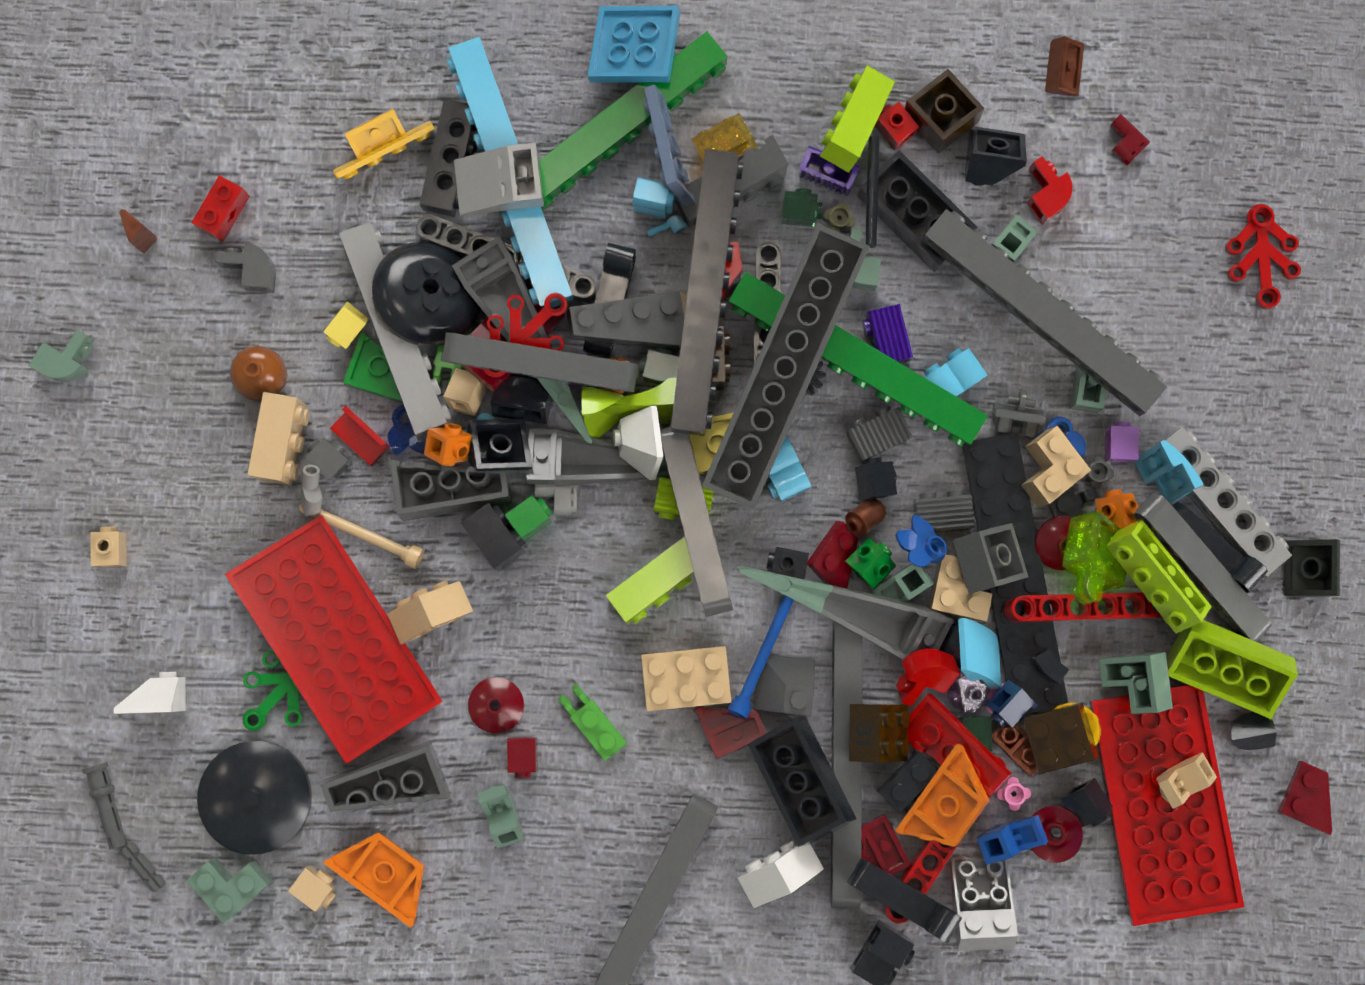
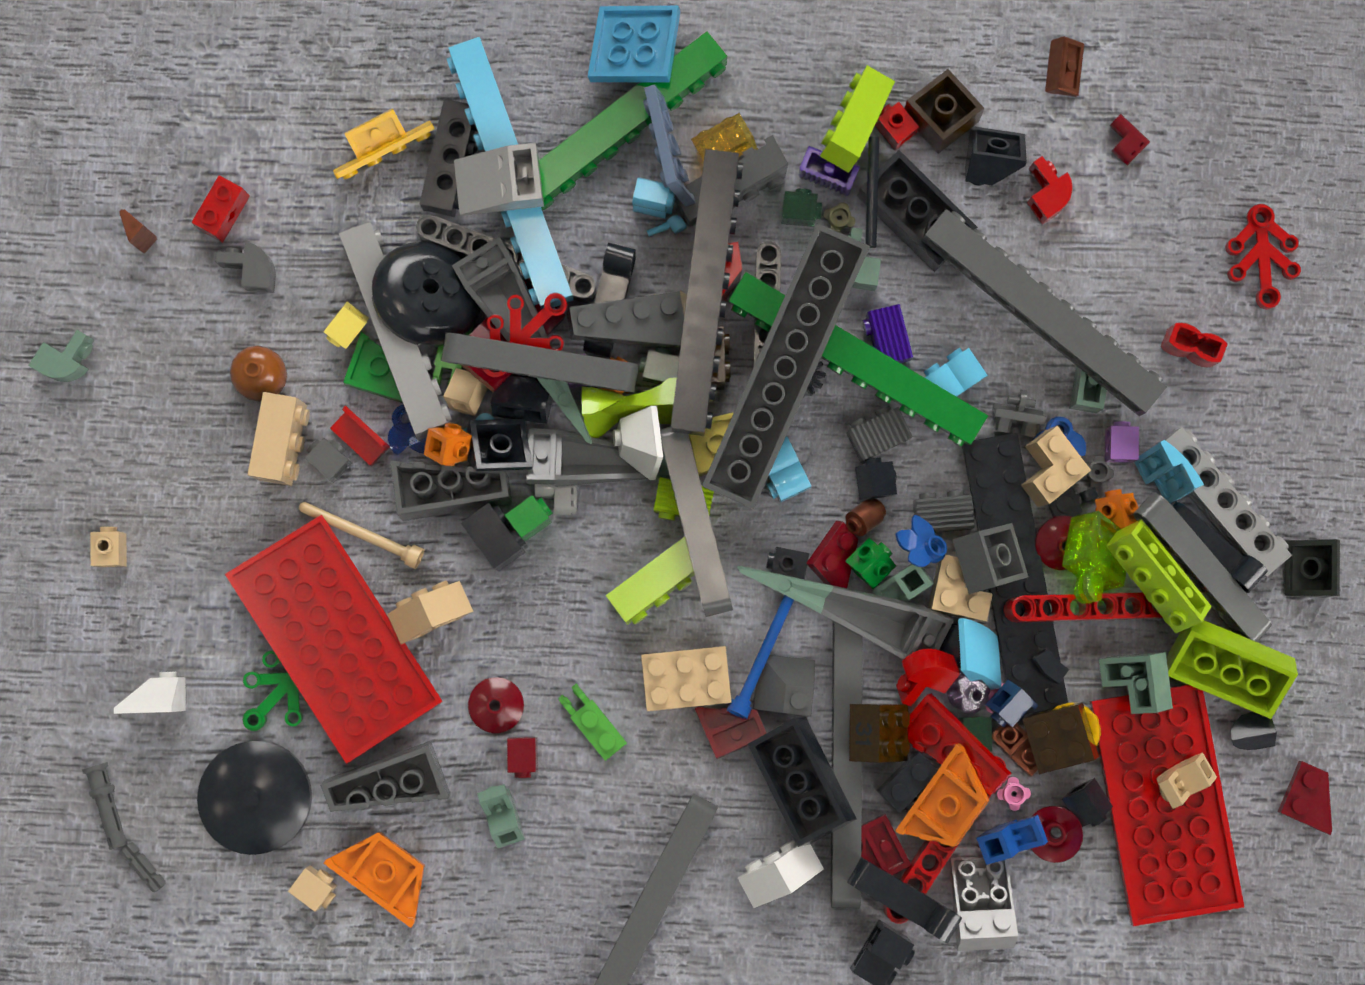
sand green brick [186,858,274,924] -> none
light grey piece [300,464,322,517] -> none
sand green brick [992,215,1038,262] -> none
none -> red brick [1160,323,1228,368]

